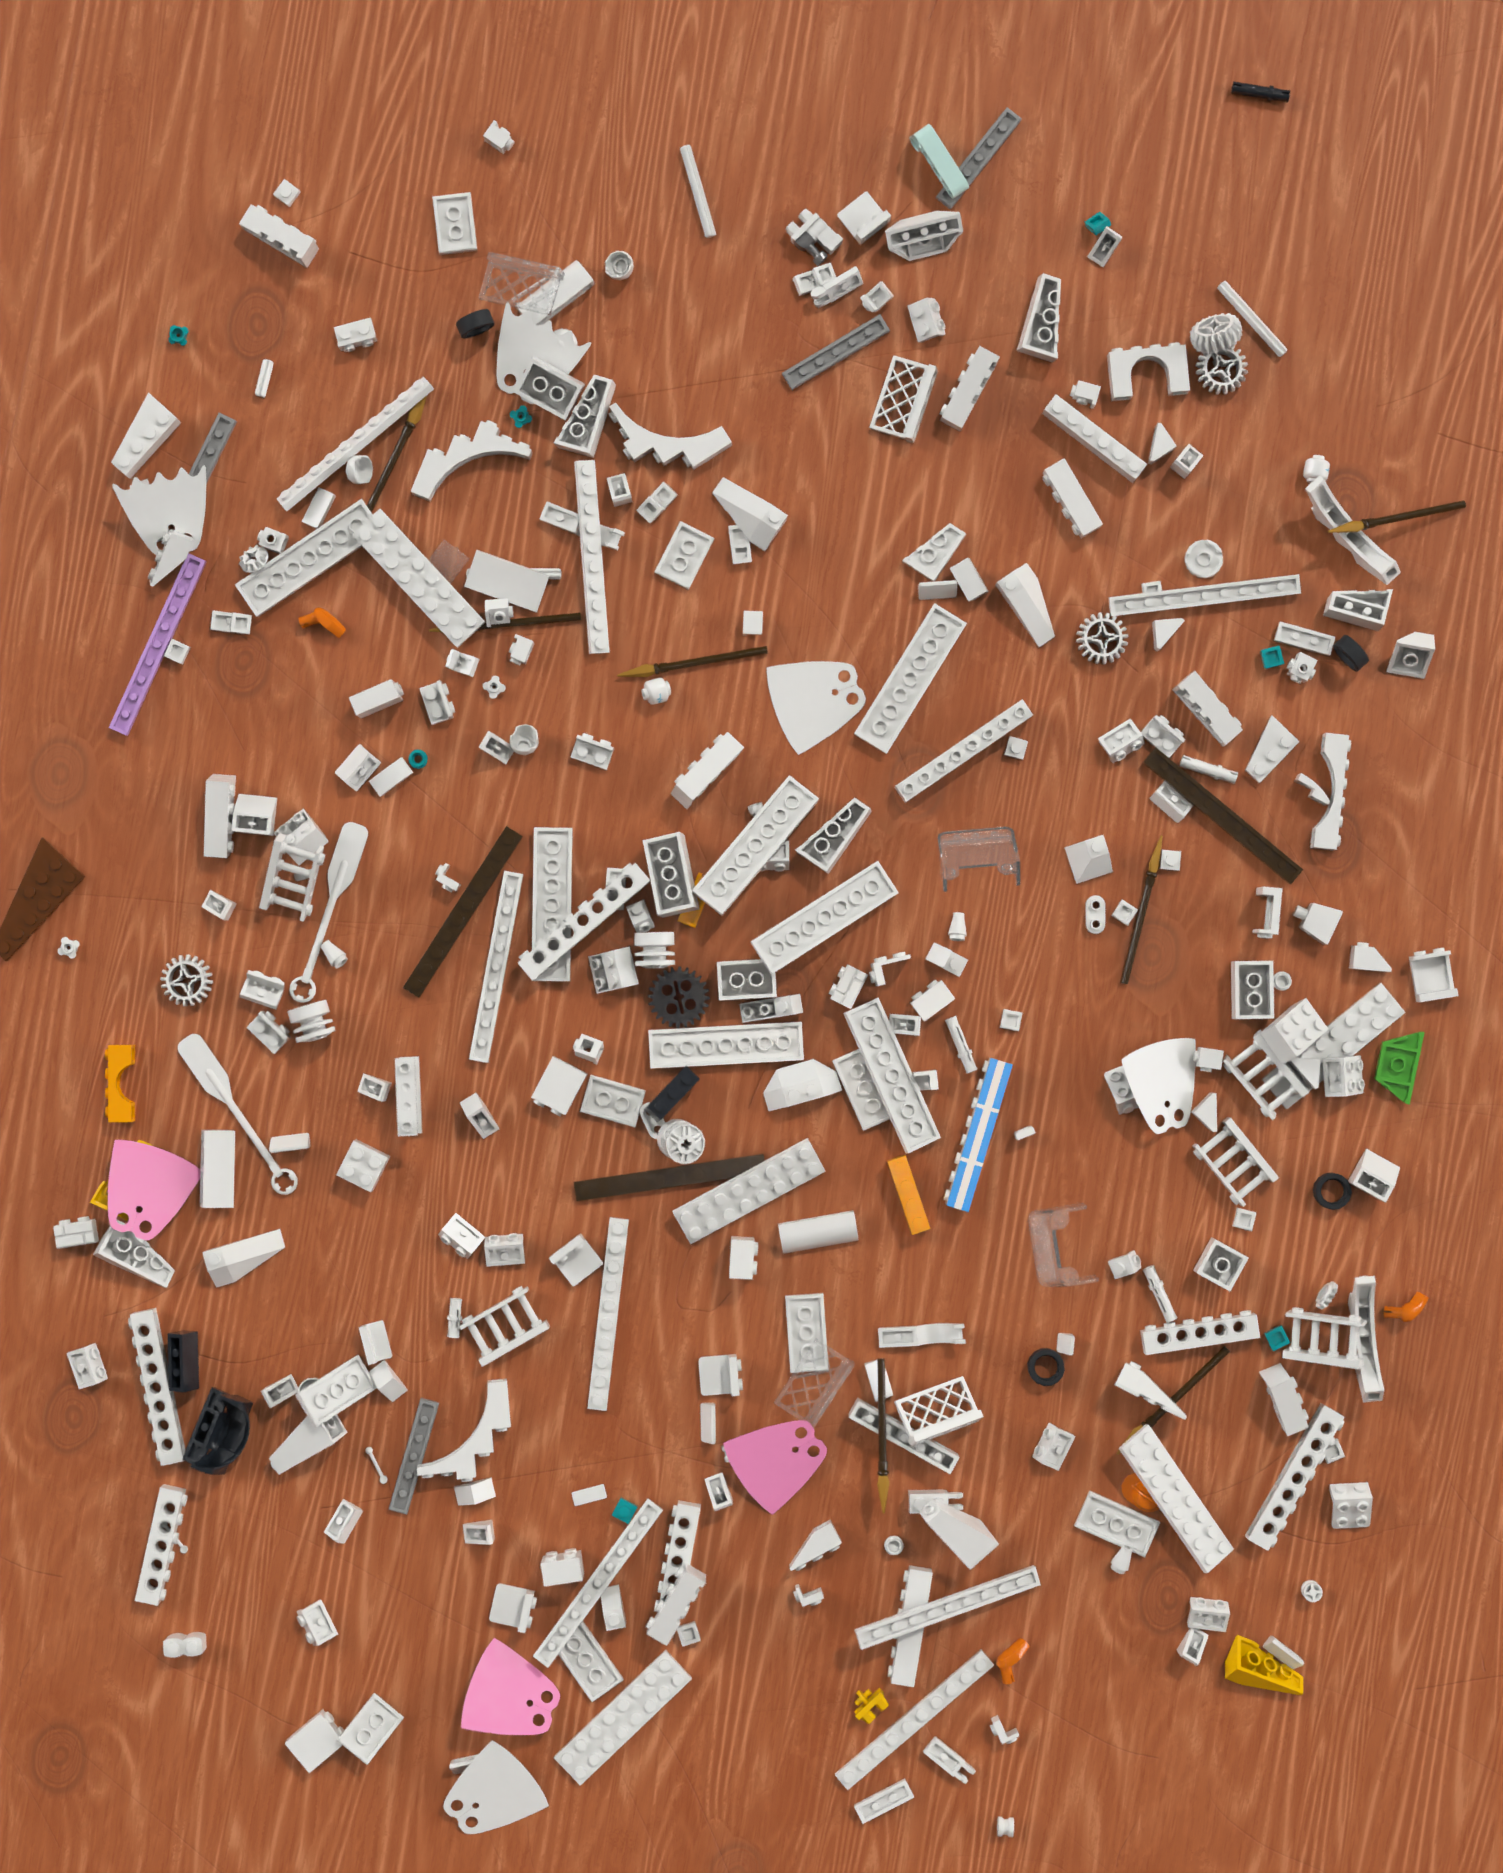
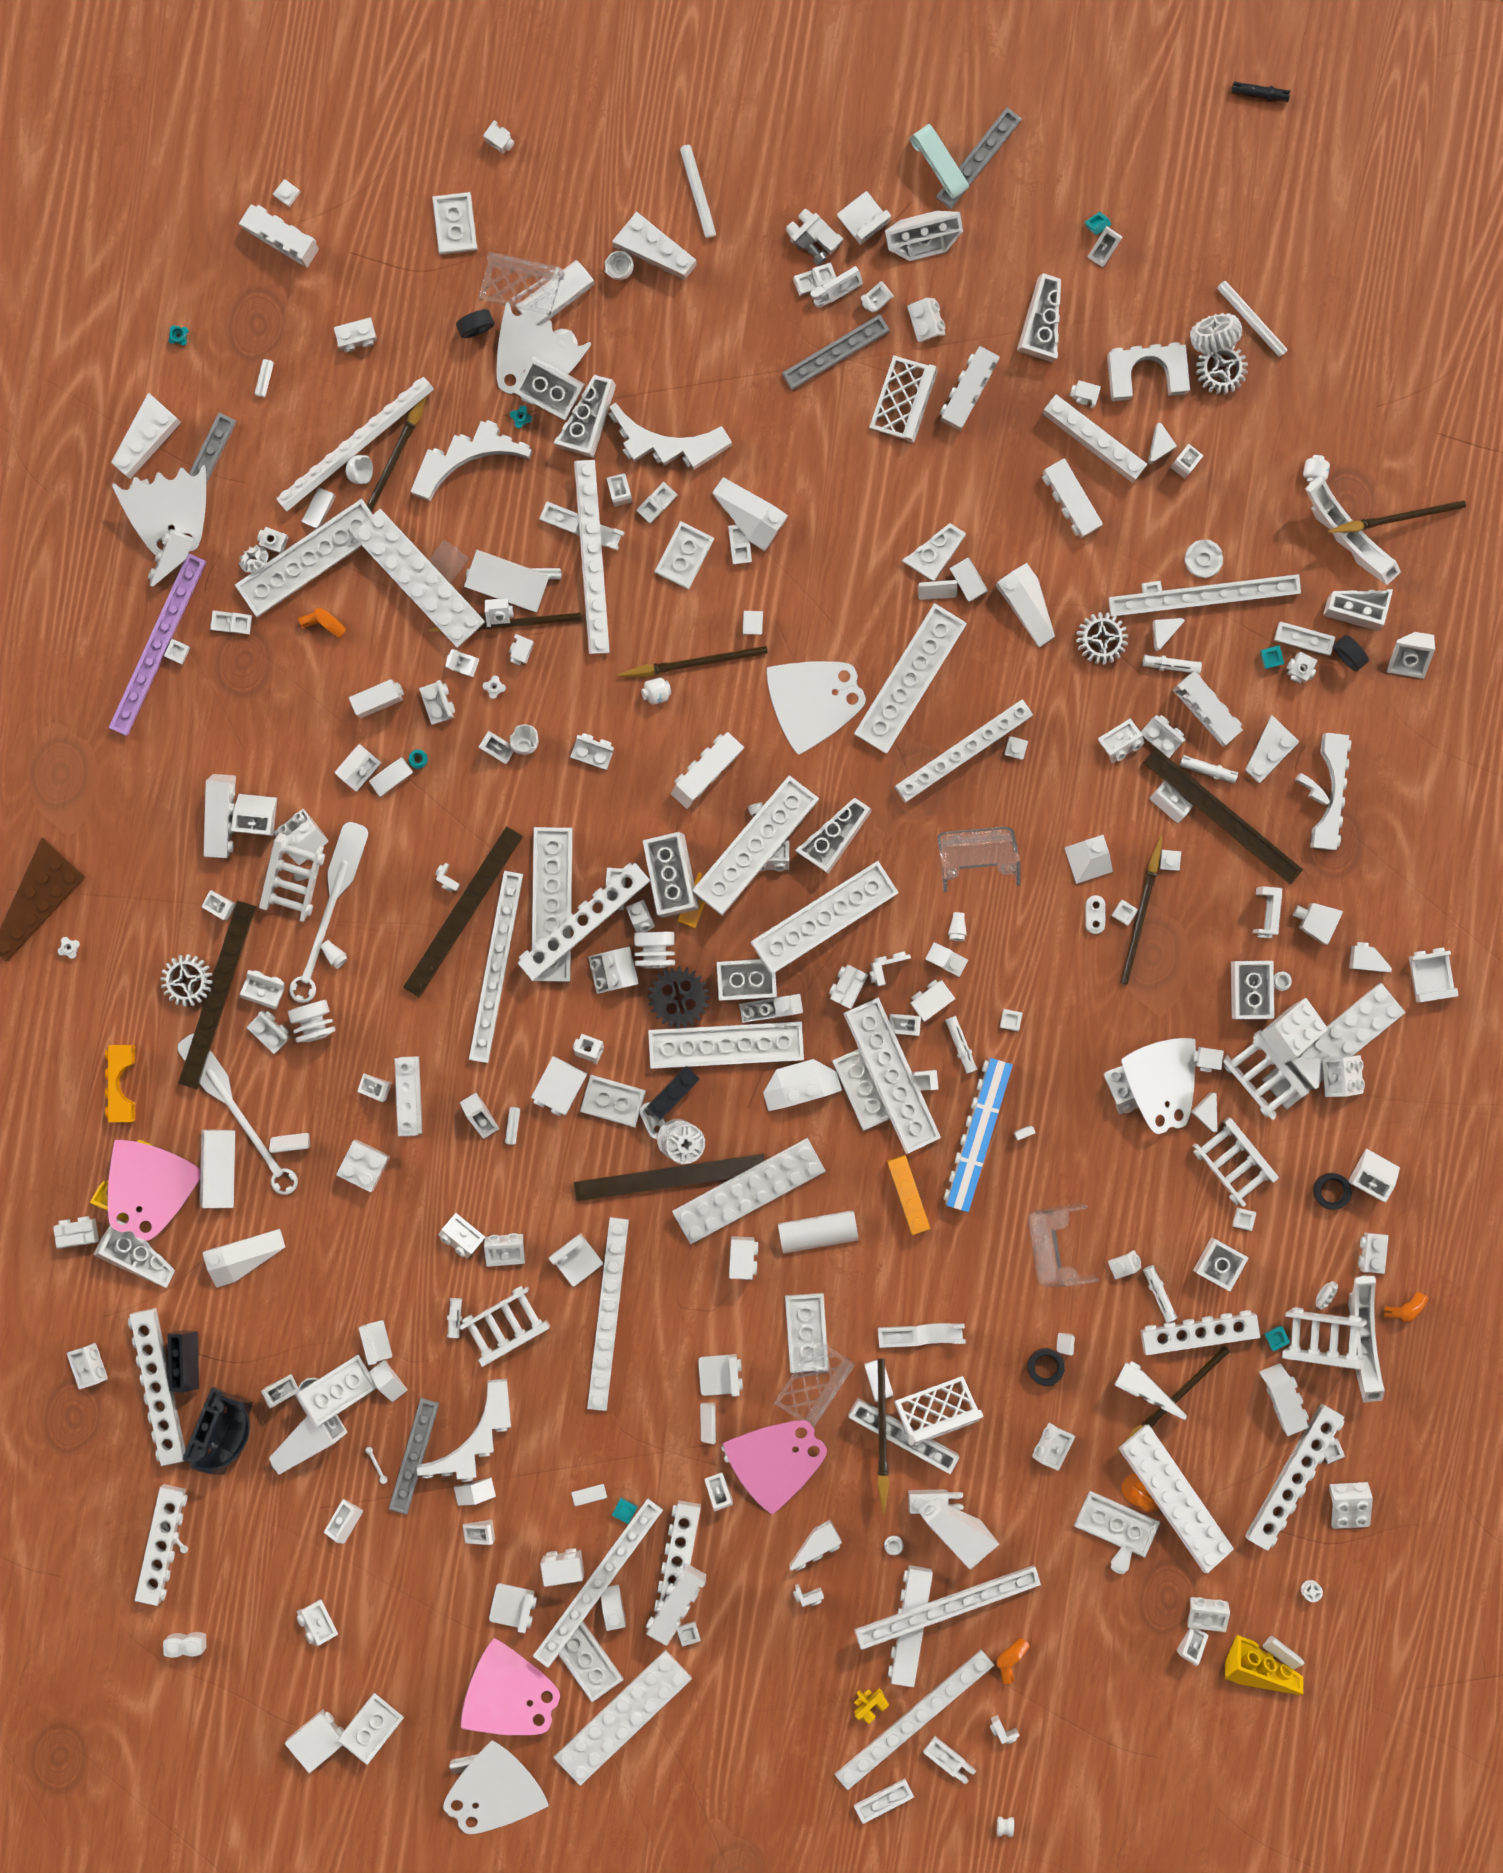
bright green wing [1374,1032,1425,1105] -> none
none -> dark brown plate [178,900,257,1089]
none -> white axle [505,1107,520,1145]
none -> white wedge [612,211,696,280]
none -> white pin [1142,654,1202,674]
none -> white bracket [1358,1232,1389,1274]

